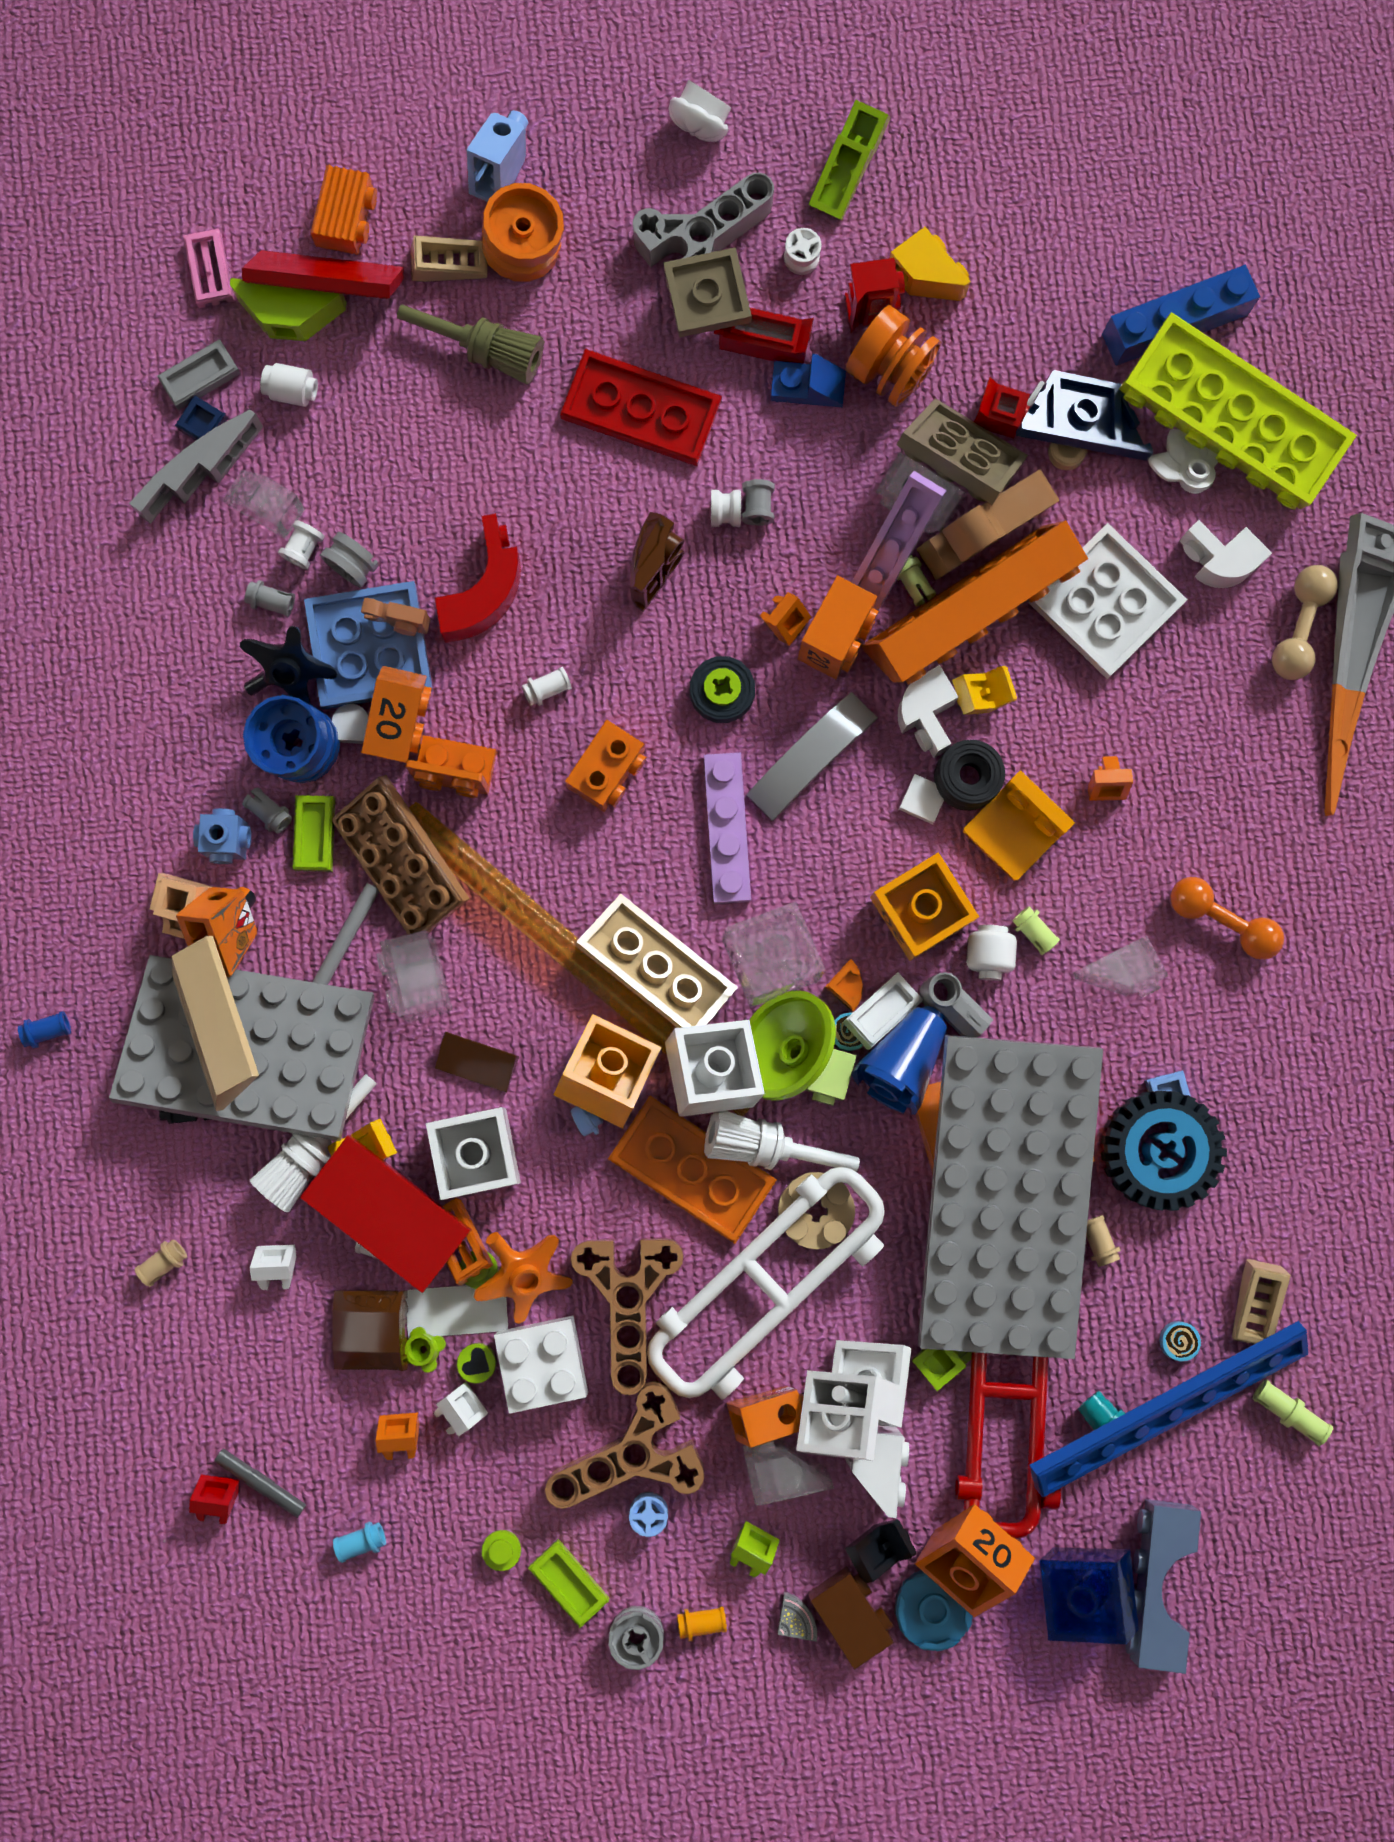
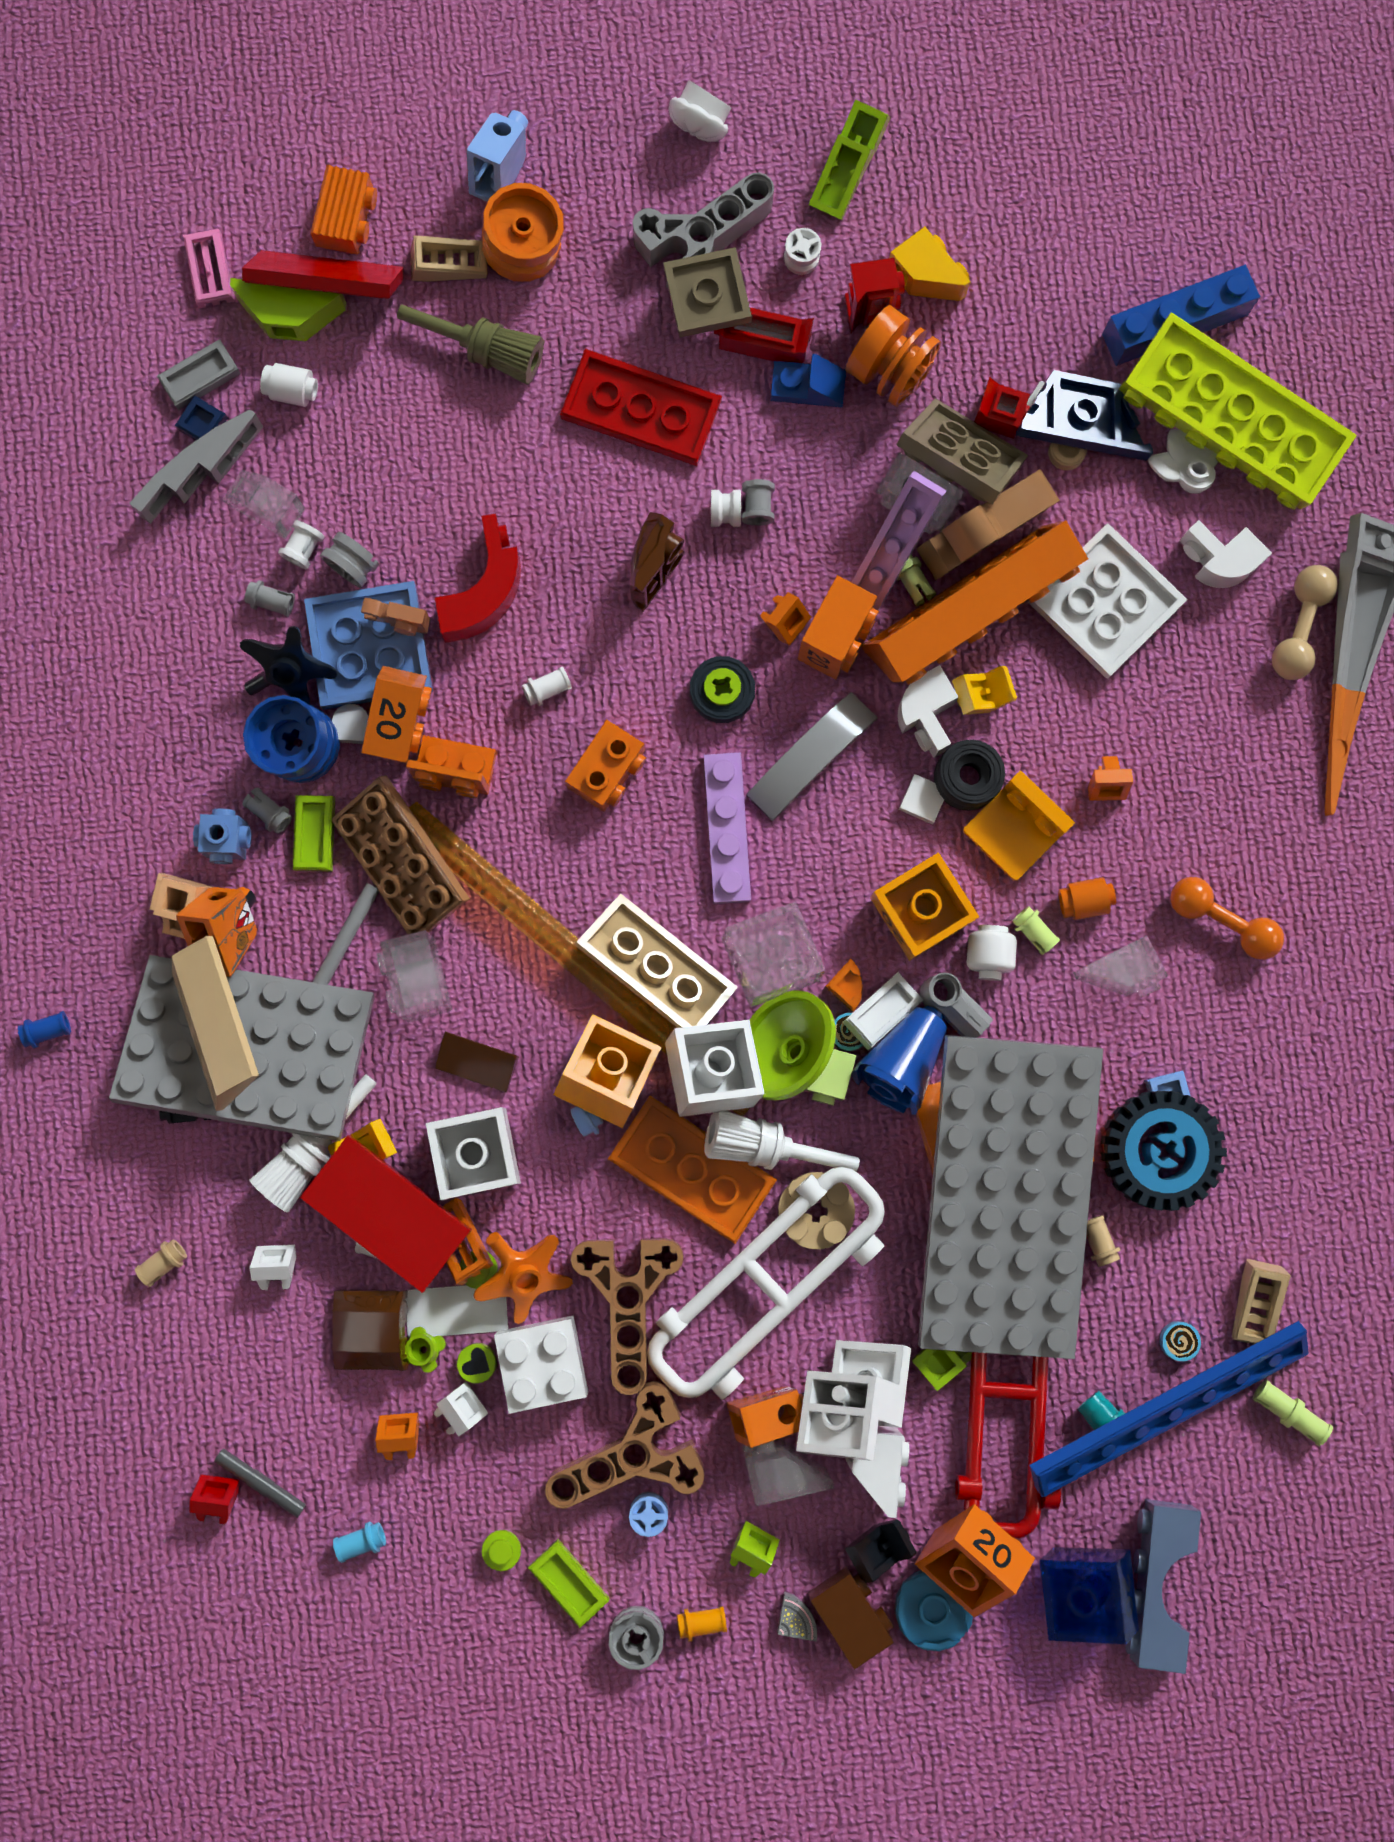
none -> orange brick [1058,877,1116,921]

